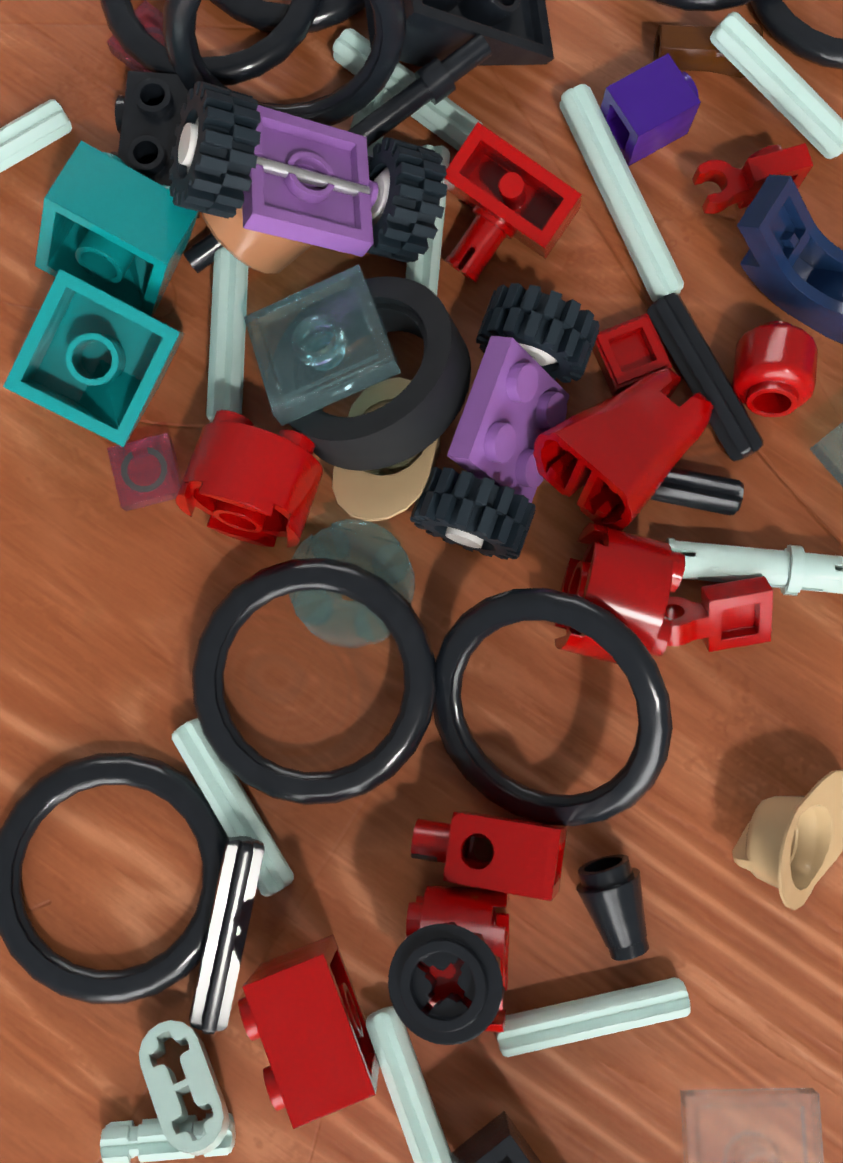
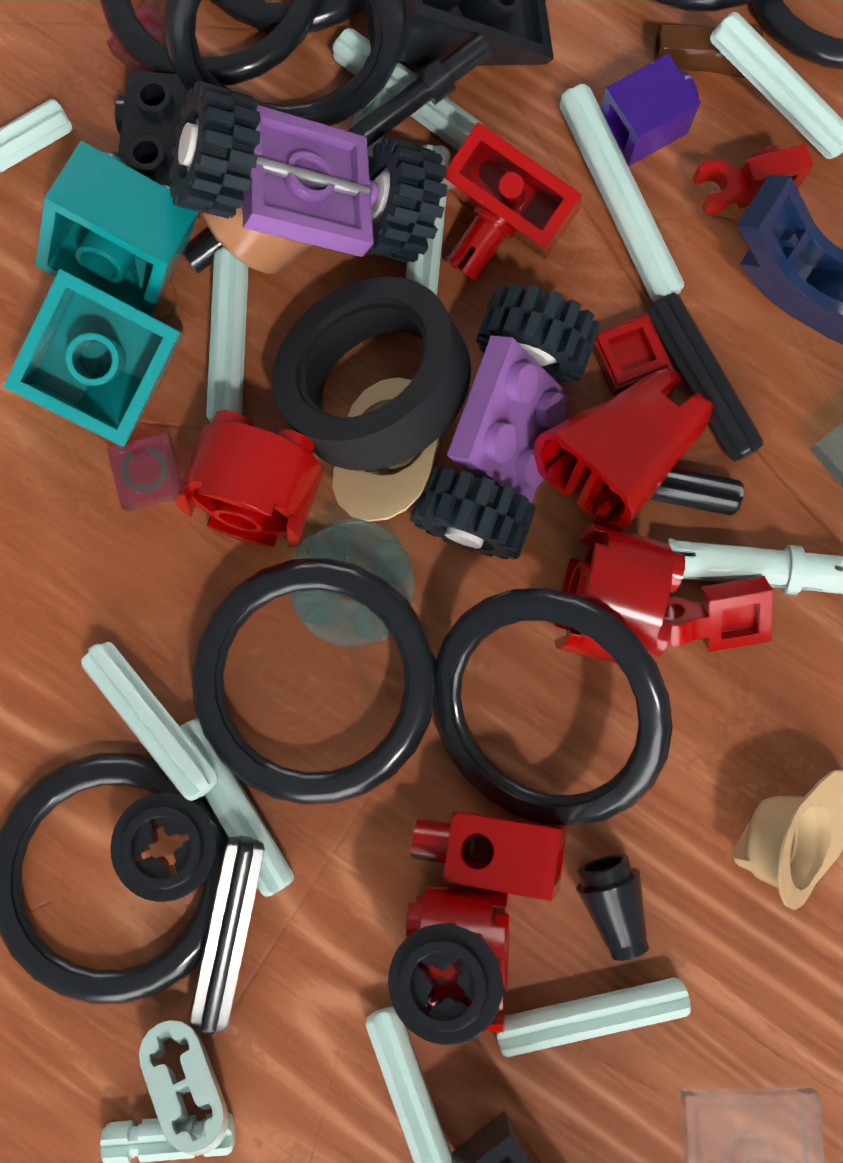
red brick [238,935,380,1129] -> none
clear light blue plate [244,264,401,426] -> none
red head [732,321,818,417] -> none
none -> light aqua axle [81,642,218,801]
none -> black gear [110,793,219,902]

